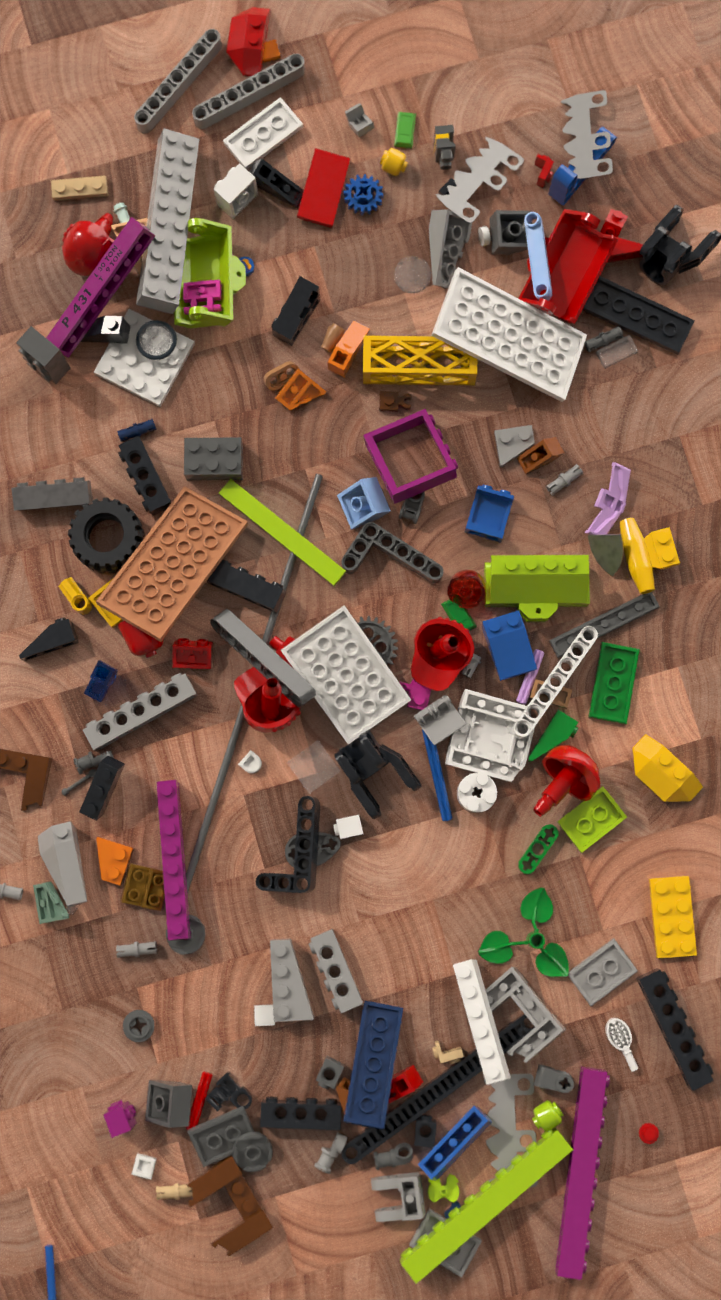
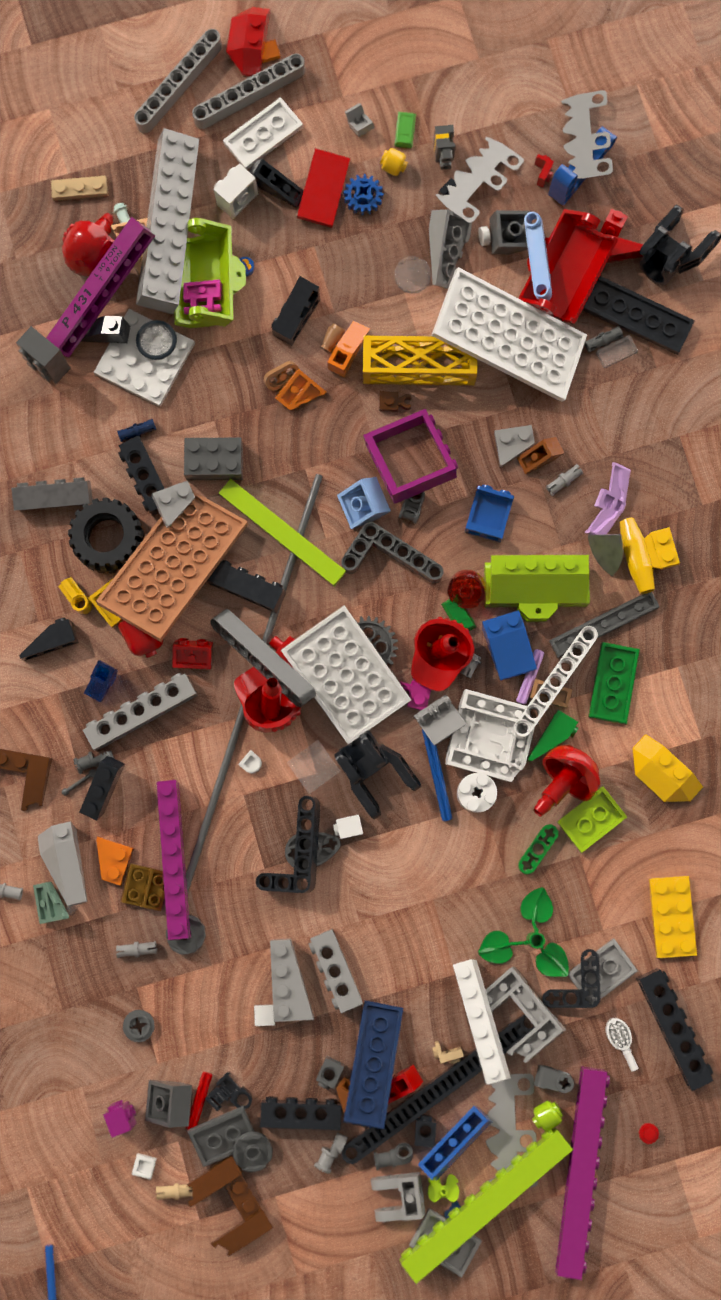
none -> light grey wing [152,481,195,528]
none -> black beam [542,949,601,1008]

